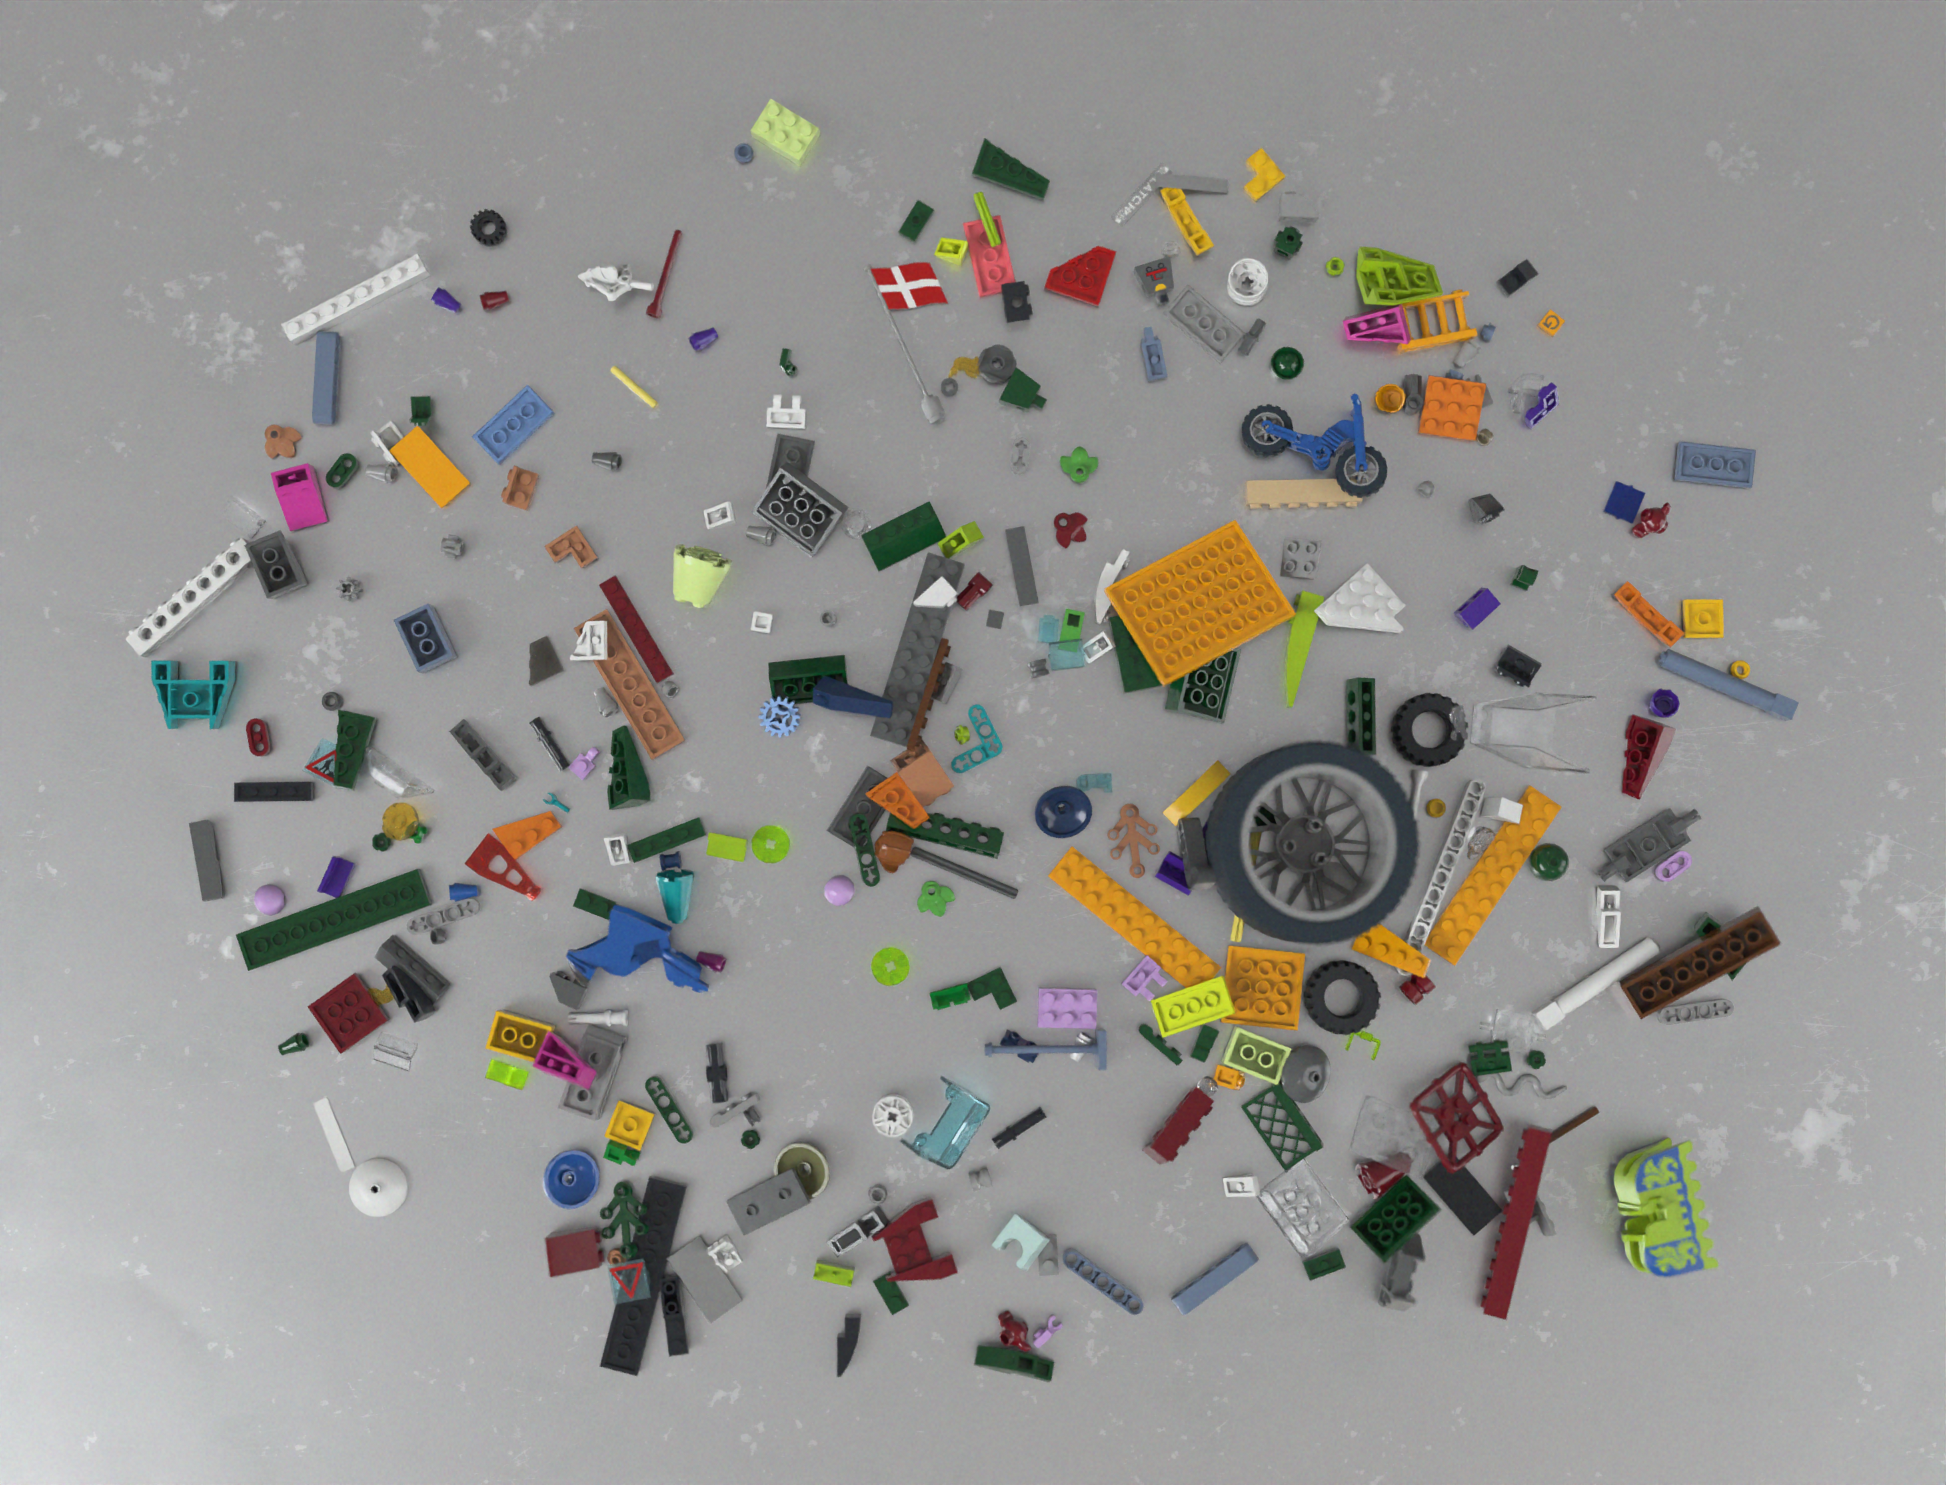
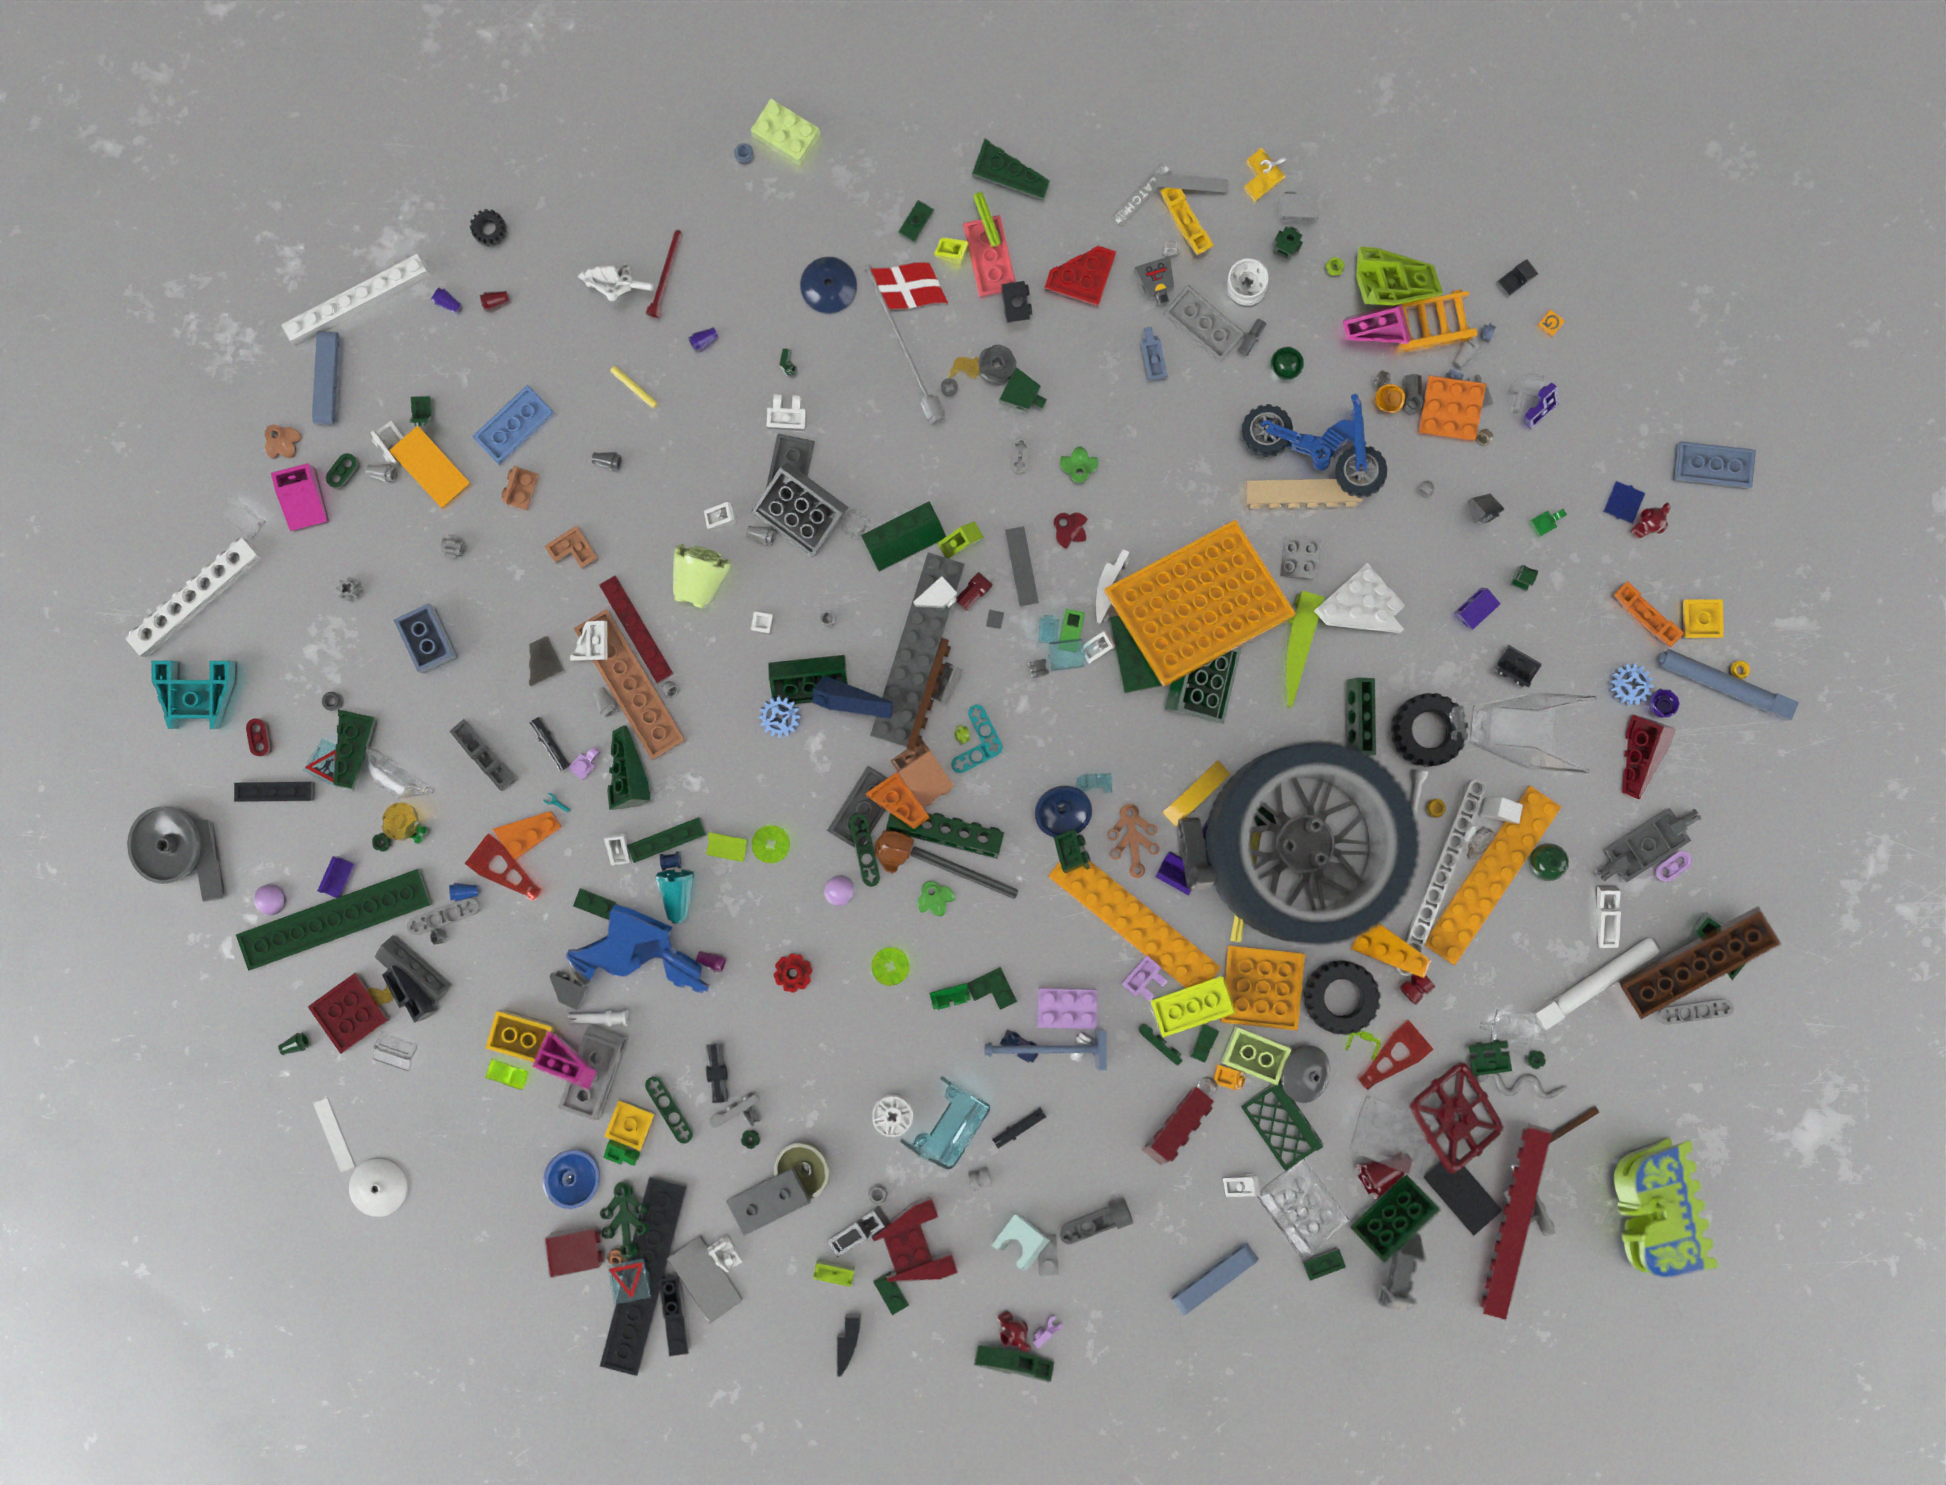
dark grey slope [244,530,308,599] -> none
sand blue beam [1063,1248,1144,1315] -> none
none -> dark grey dish [127,806,201,884]
none -> red plant [773,953,813,993]
none -> dark blue dish [800,257,857,314]
none -> dark green bracket [1054,829,1091,874]
none -> dark grey beam [1060,1198,1134,1244]
none -> white hand [1260,157,1285,173]
none -> clear red plate [1358,1020,1434,1090]
none -> clear smoke plate [1373,370,1391,389]
none -> green plate [1530,508,1567,537]
none -> light blue gear [1610,663,1654,705]

